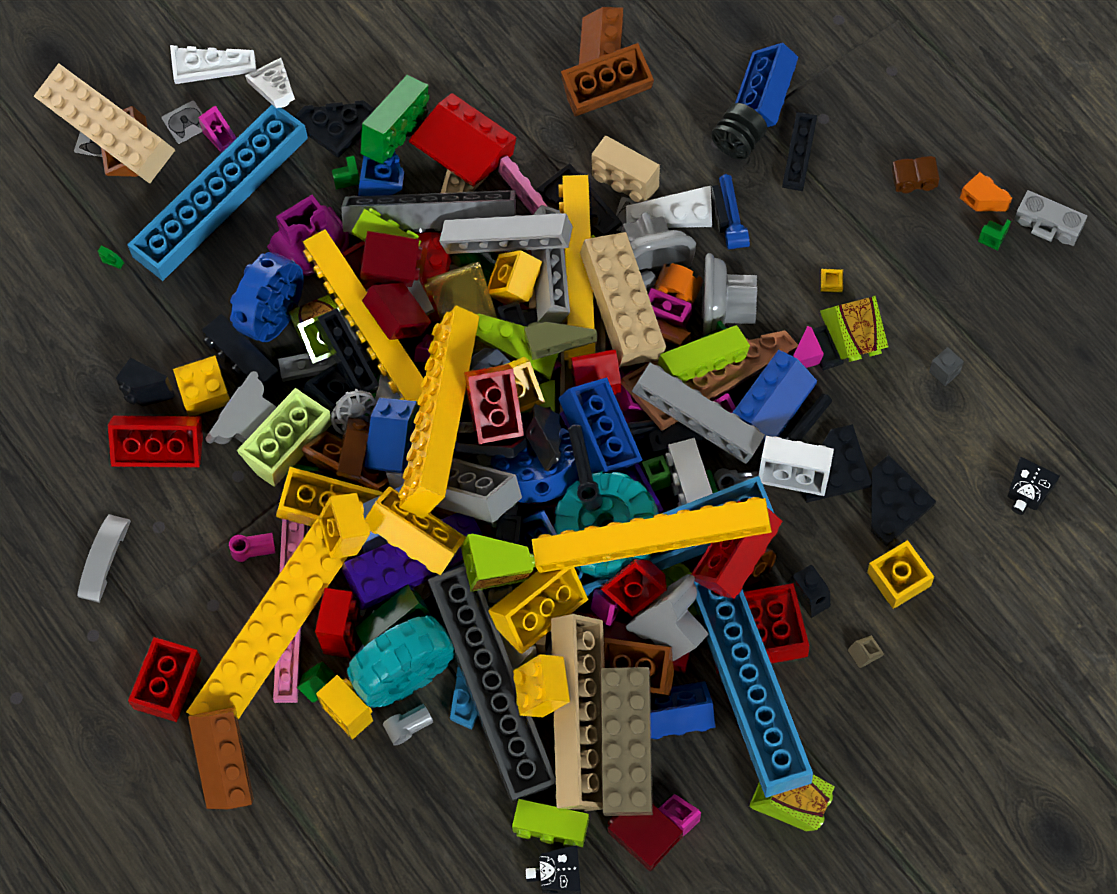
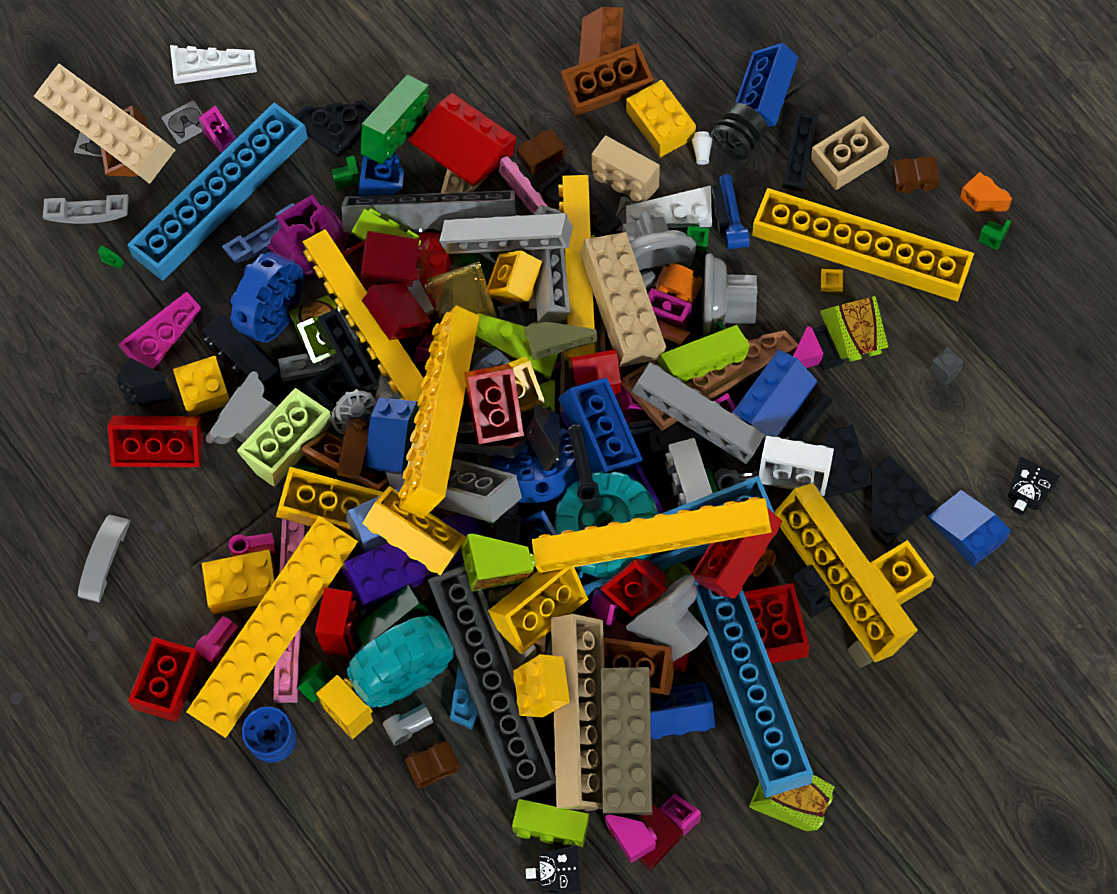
dark orange slope [188,707,254,809] -> none
white wing [245,58,295,109] -> none
yellow brick [318,493,370,559] -> none
bright green brick [642,455,671,491] -> none
light grey piece [1014,190,1087,246] -> none
none -> light grey slope [43,194,129,224]
none -> dark pink wing [119,292,201,369]
none -> dark pink piece [194,616,239,665]
none -> yellow brick [202,550,276,614]
none -> medium blue slope [223,203,294,263]
none -> blue wheel [242,706,297,763]
none -> reddish brown brick [405,740,460,789]
none -> reddish brown brick [517,129,566,174]
none -> dark pink slope [605,814,657,863]
none -> yellow brick [626,80,696,157]
none -> green panel [687,226,709,251]
none -> white cone [692,132,712,165]
none -> yellow brick [752,188,974,302]
none -> yellow brick [774,483,918,662]
none -> tan brick [810,116,889,190]
none -> blue slope [927,490,1011,567]

